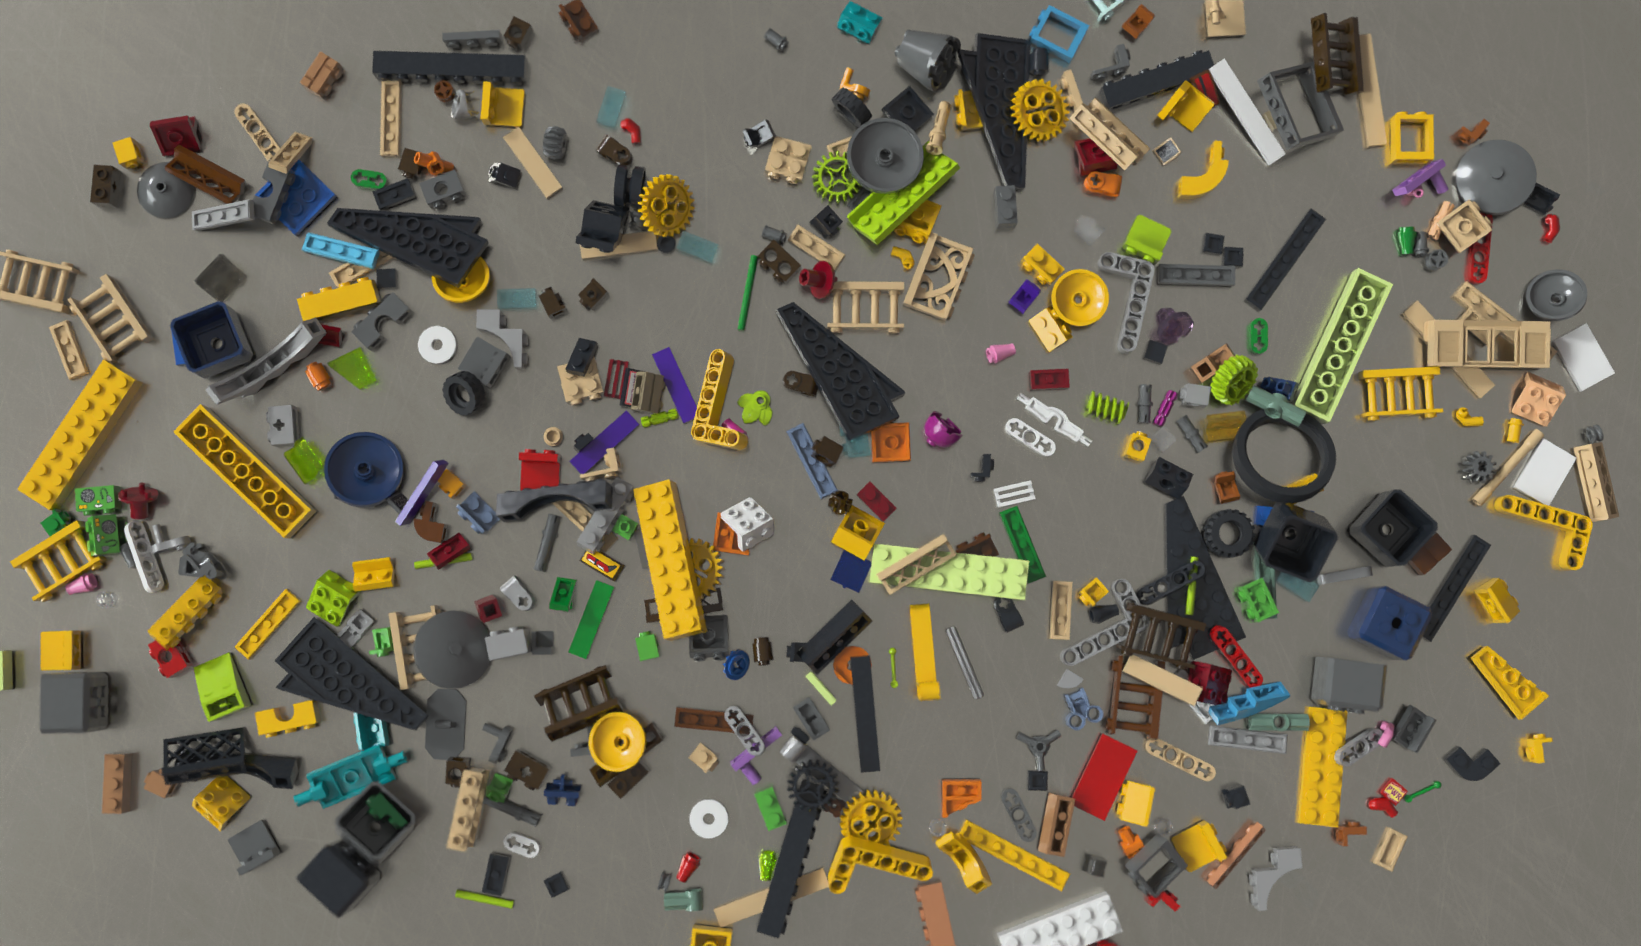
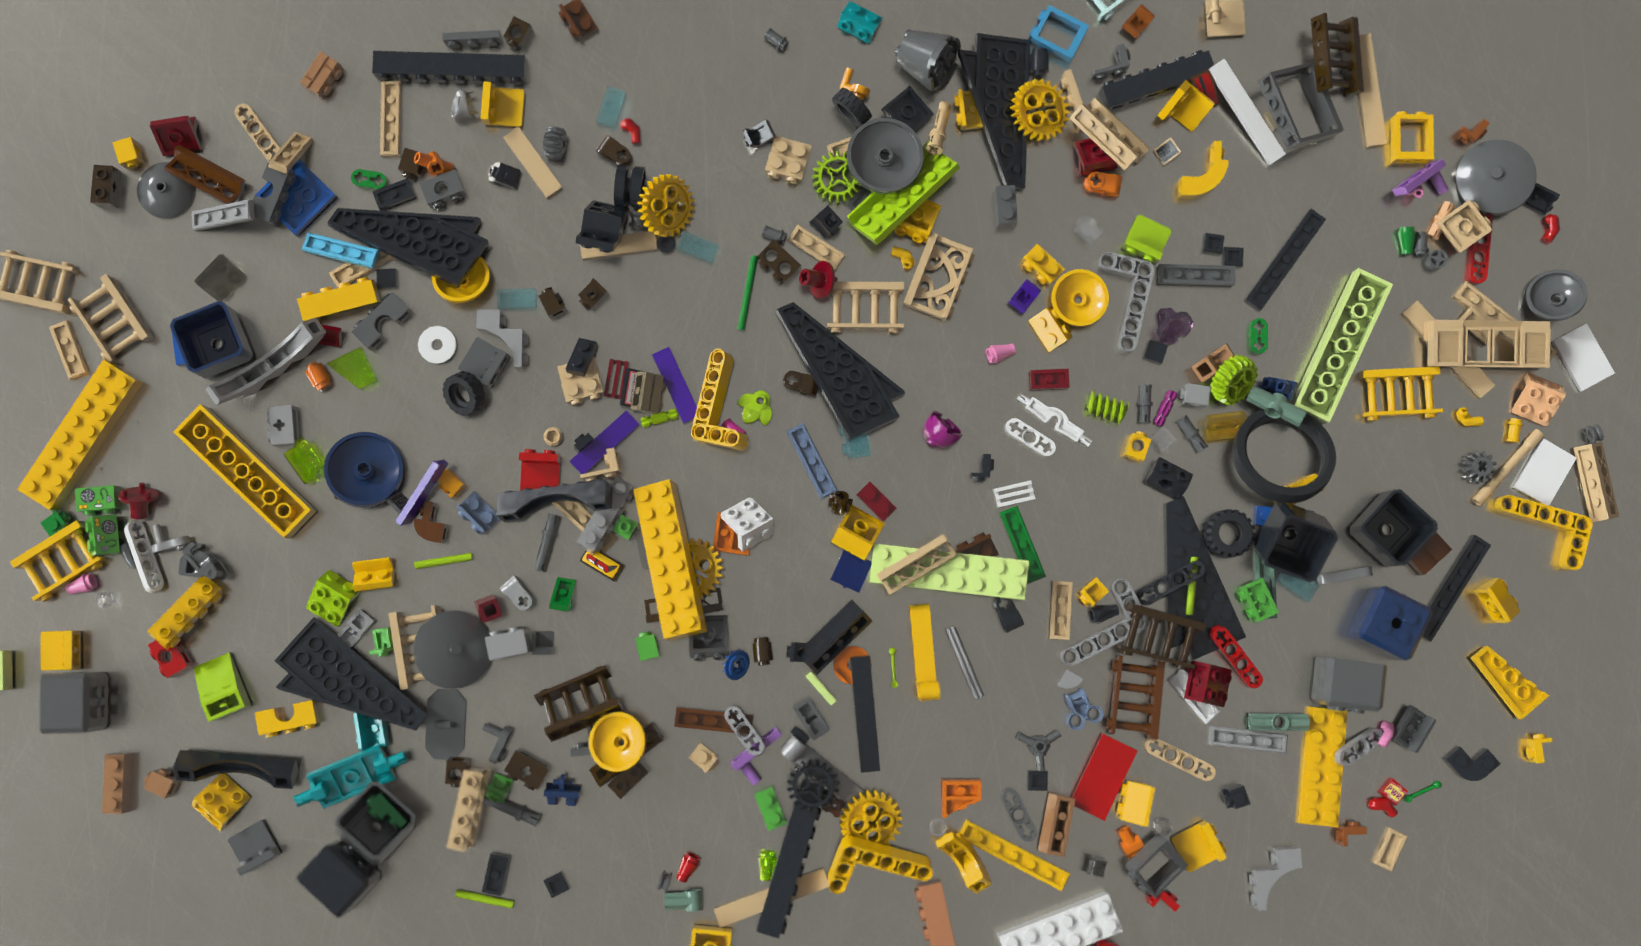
black fence [162,727,247,785] -> none
yellow tile [234,589,302,660] -> none
dark red plate [427,533,471,570] -> none
reddish brown wheel [434,81,456,103] -> none
white beam [504,832,541,858] -> none
green tile [568,580,615,659] -> none
white tile [690,799,728,838] -> none
dark brown brick [811,436,844,467] -> none
orange plate [871,422,911,463] -> none
tan tile [1122,655,1203,706] -> none
nougat plate [1207,822,1266,889] -> none
dark azure slope [1208,682,1290,726] -> none
dark orange bracket [1214,471,1240,504] -> none

